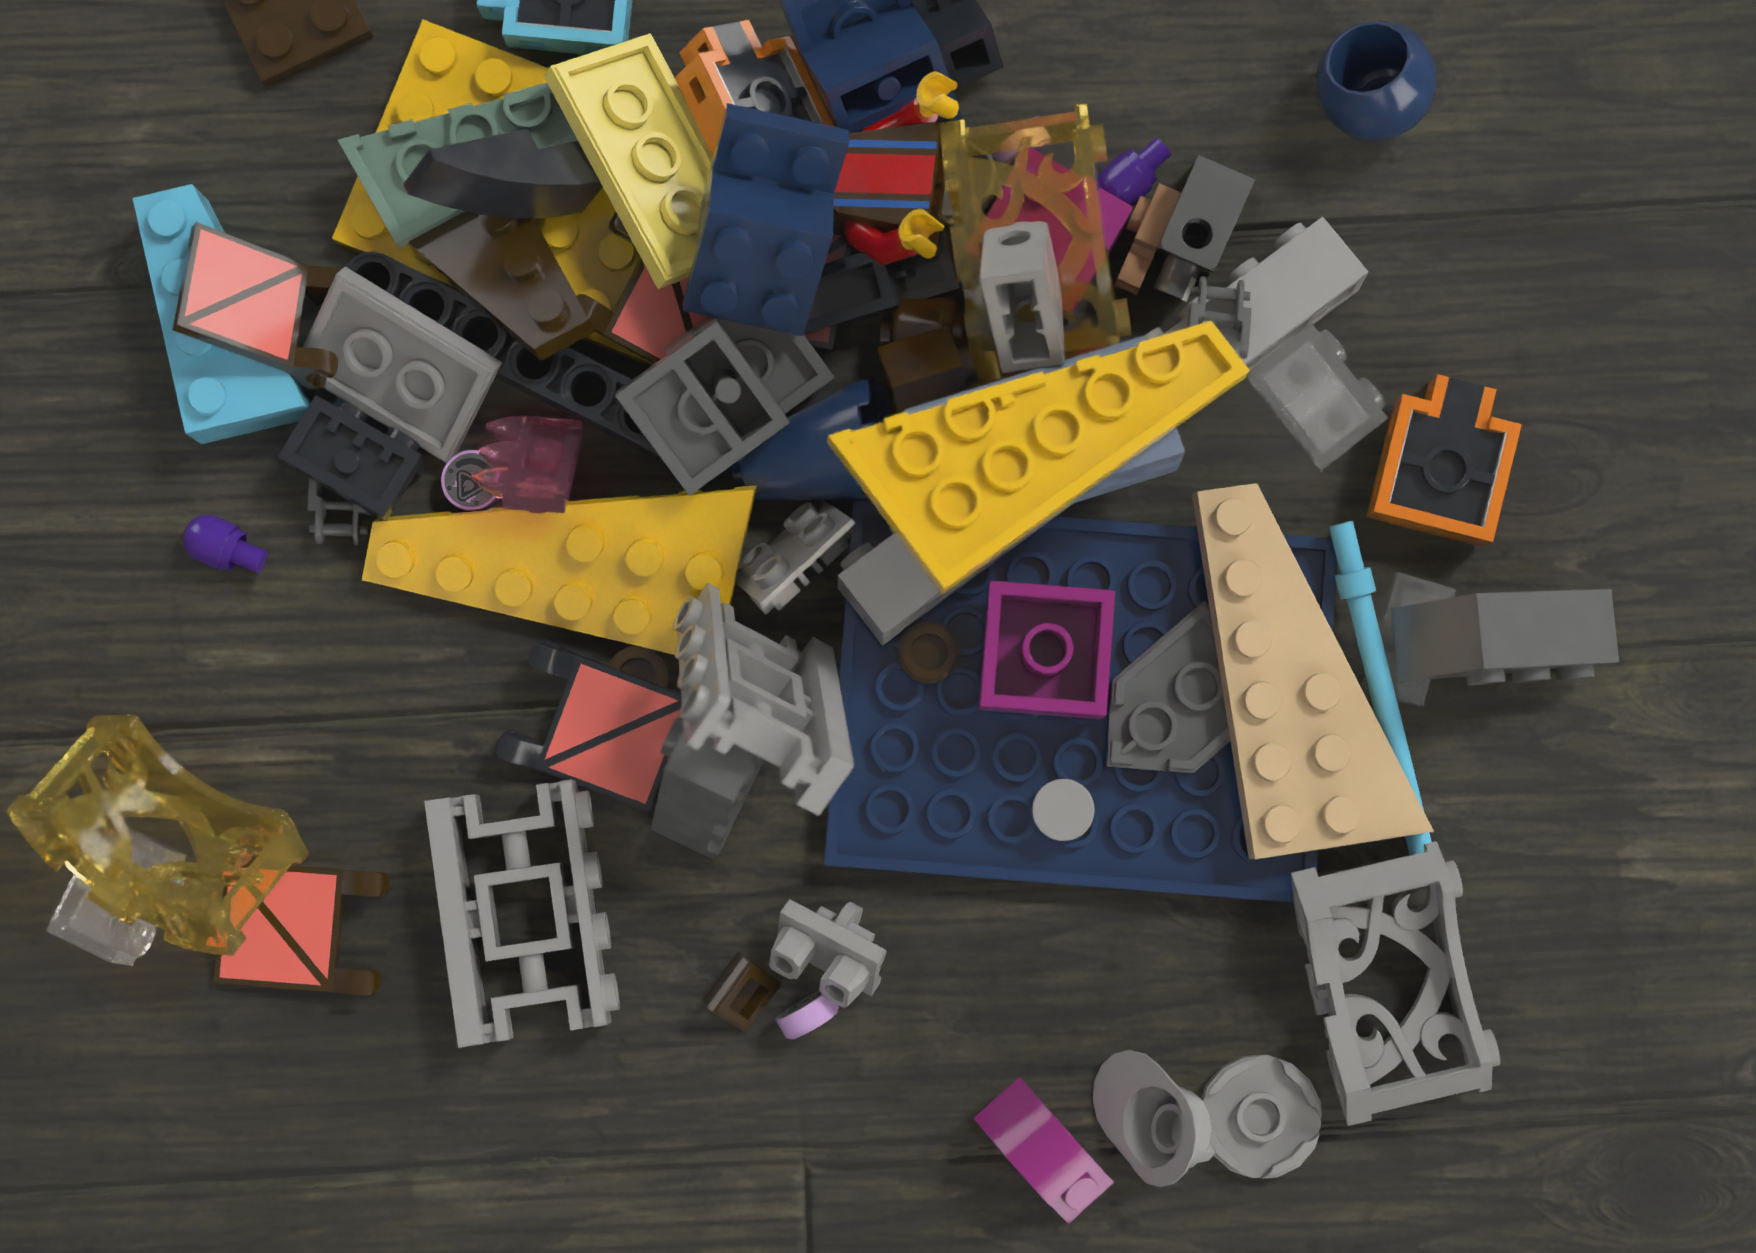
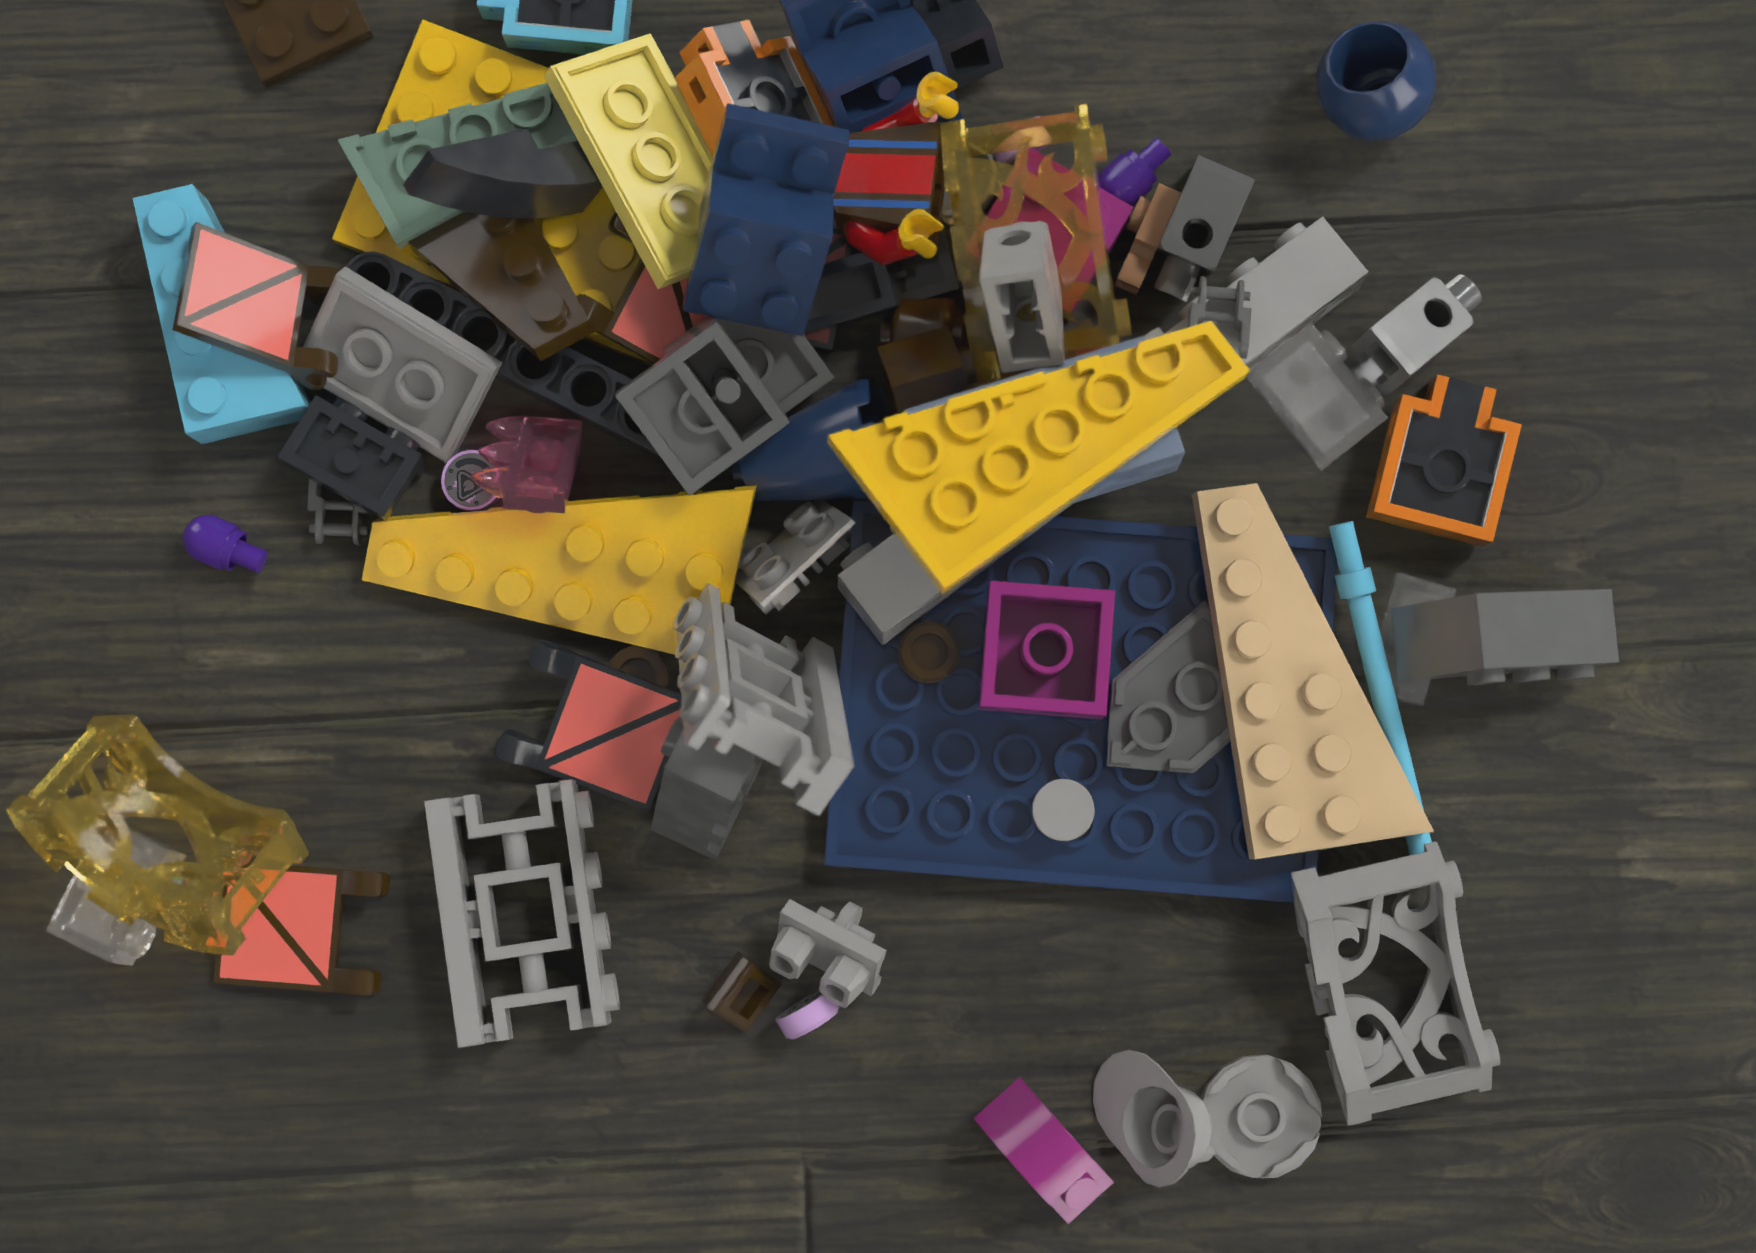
none -> torso [1337,275,1482,406]

